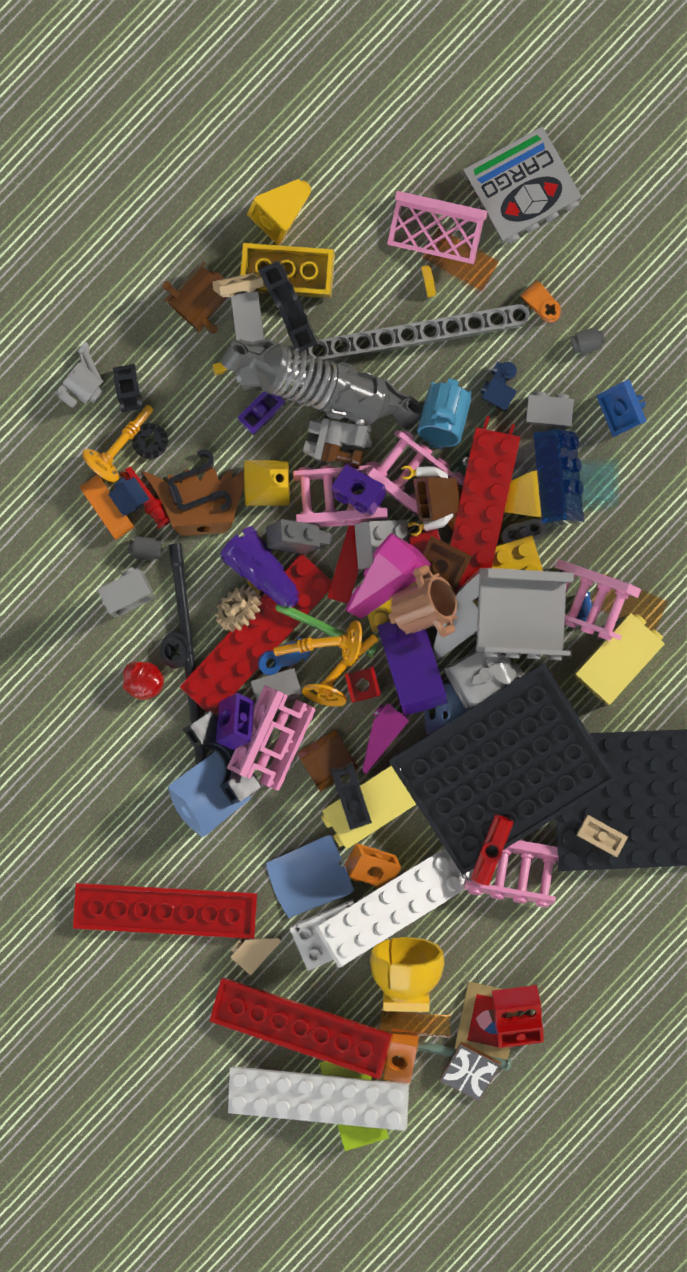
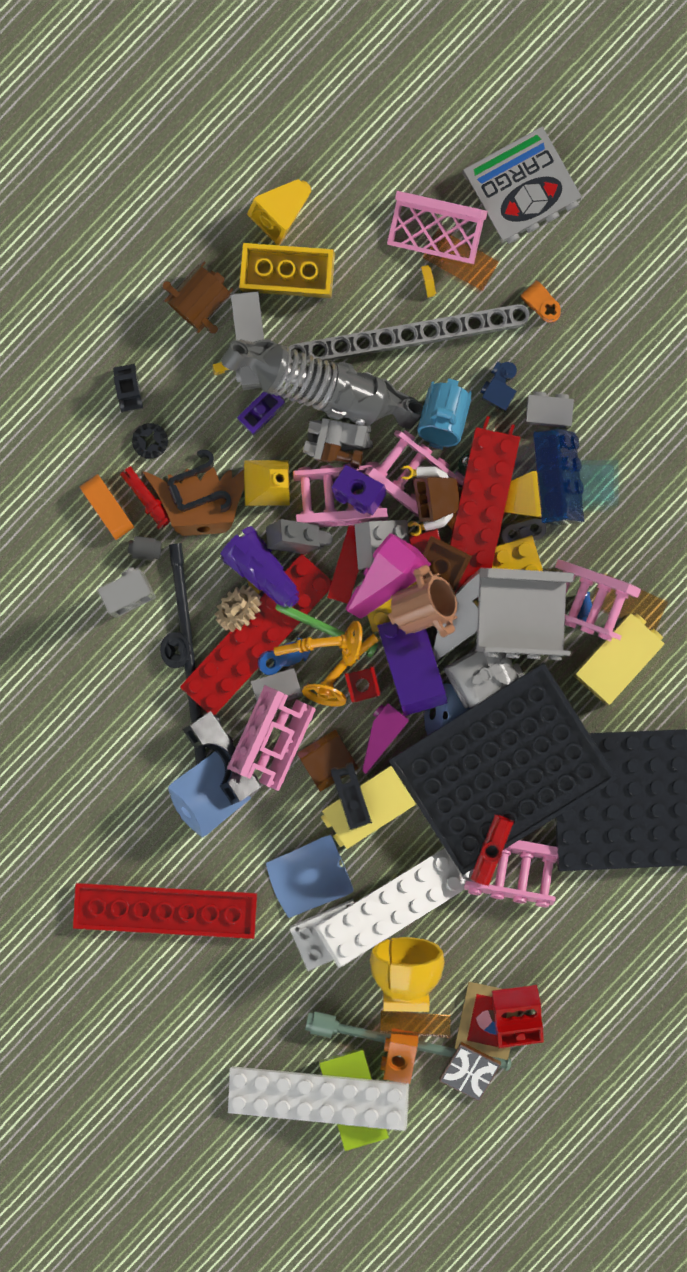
light grey piece [57,342,105,408] -> none
light orange dish [82,405,153,482] -> none
dark blue brick [108,477,150,517] -> none
red hair [123,661,165,700] -> none
red plate [209,977,393,1079] -> none
tan plate [213,273,264,297] -> none
dark purple brick [216,693,254,750] -> none
tan slope [231,937,281,975] -> none
black arch [258,260,320,353] -> none
orange brick [344,843,401,888] -> none
dark grey brick [570,327,605,354] -> none
tan plate [576,815,628,857] -> none
blue tile [596,379,647,437] -> none

